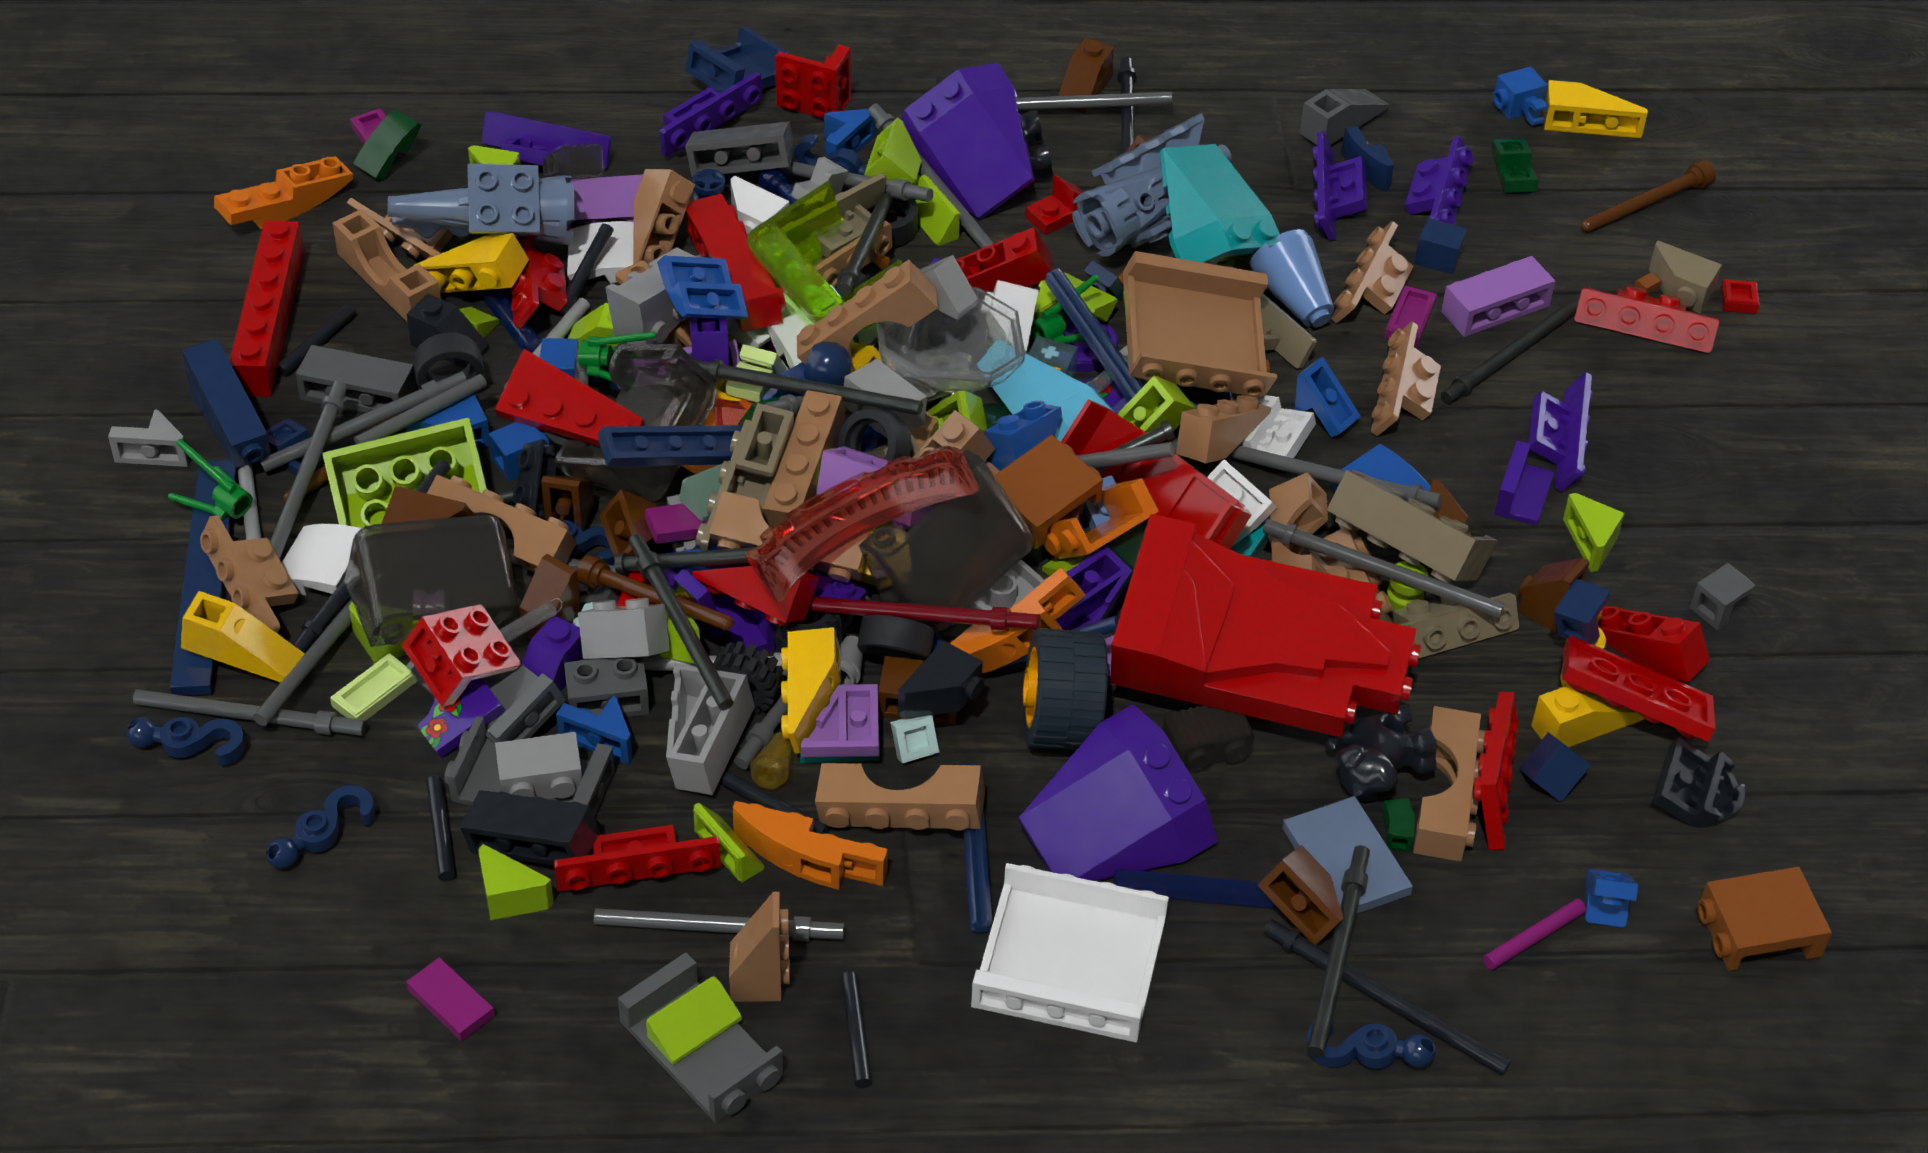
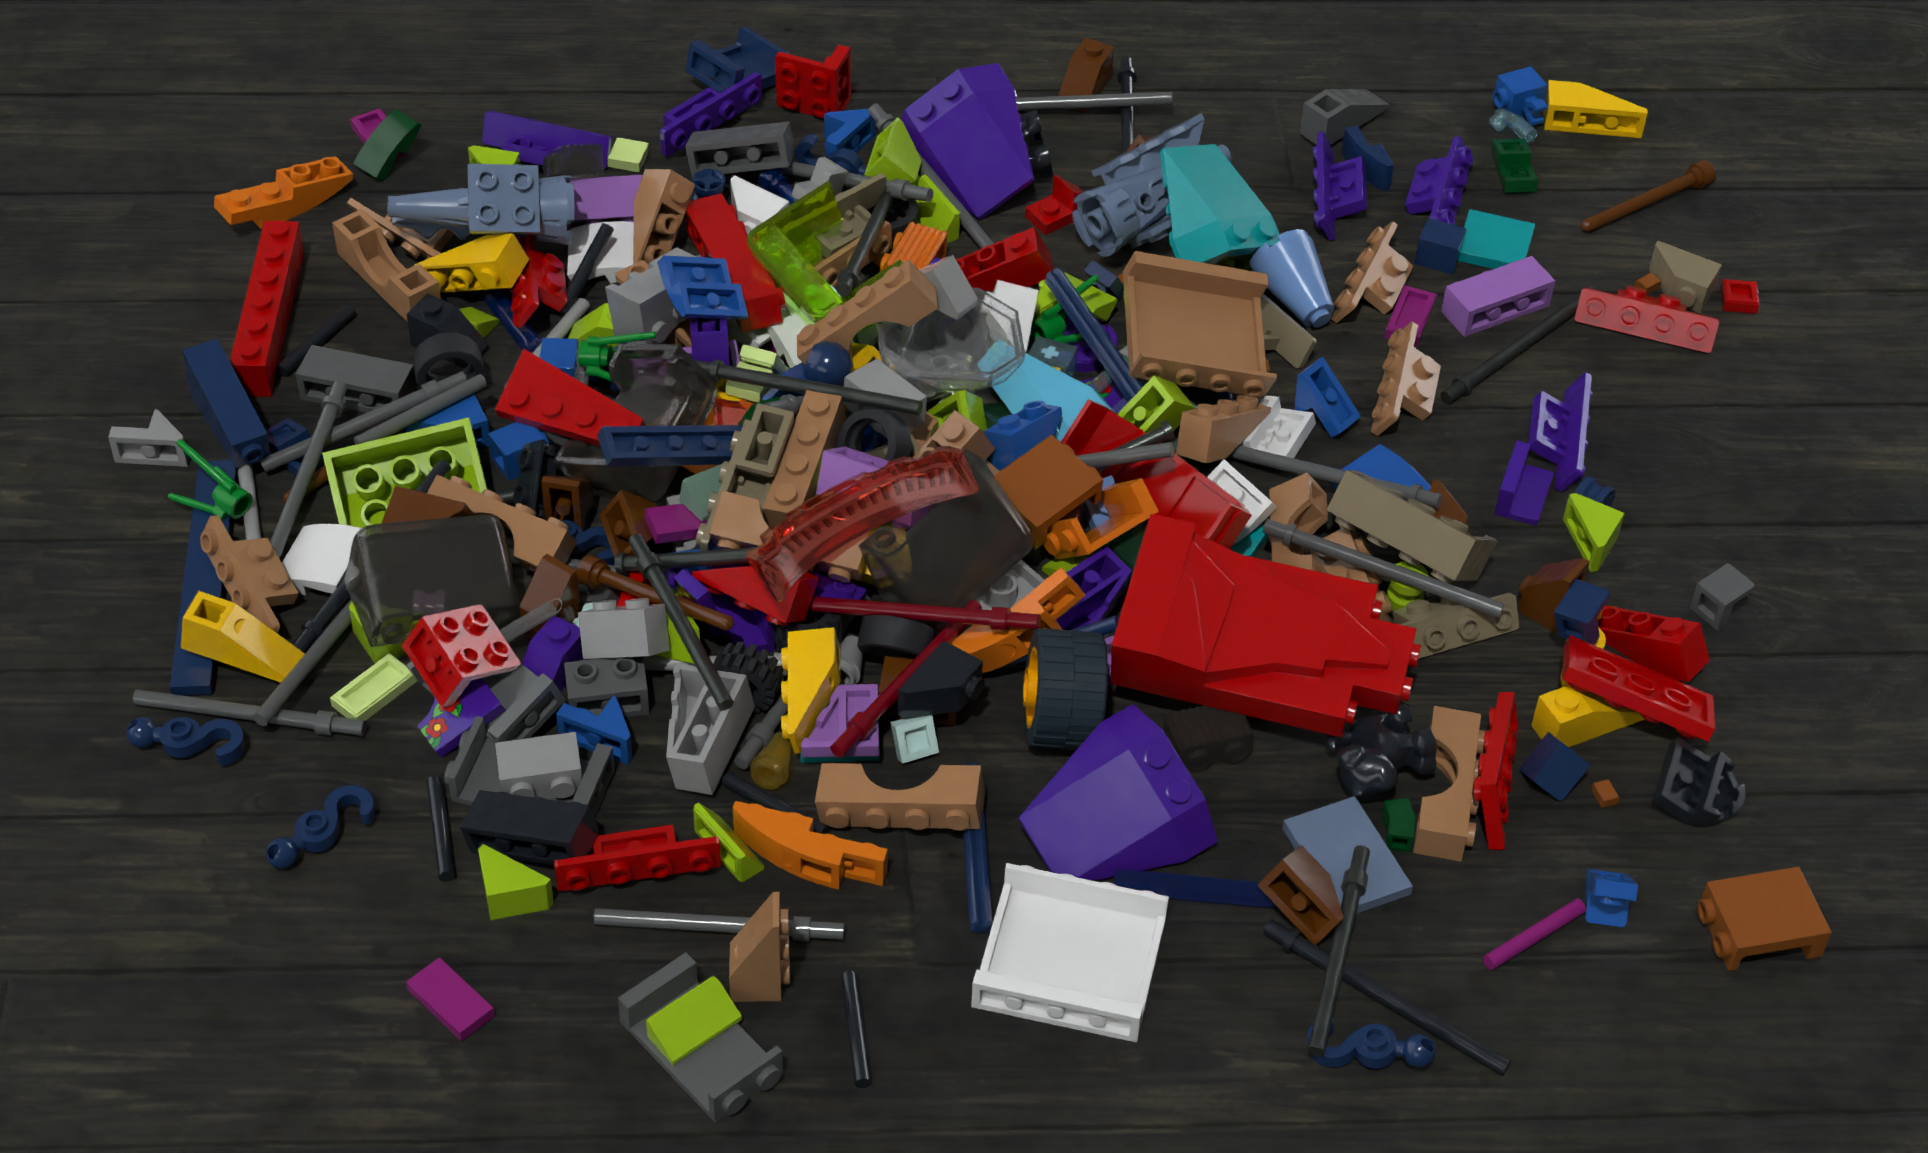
none -> yellowish green tile [608,137,649,173]
none -> dark red bar [830,600,982,758]
none -> orange brick [880,221,947,275]
none -> teal tile [1457,209,1535,269]
none -> clear light blue arm [1489,108,1537,143]
none -> dark blue wheel [1575,475,1616,507]
none -> dark orange piece [1591,779,1620,808]

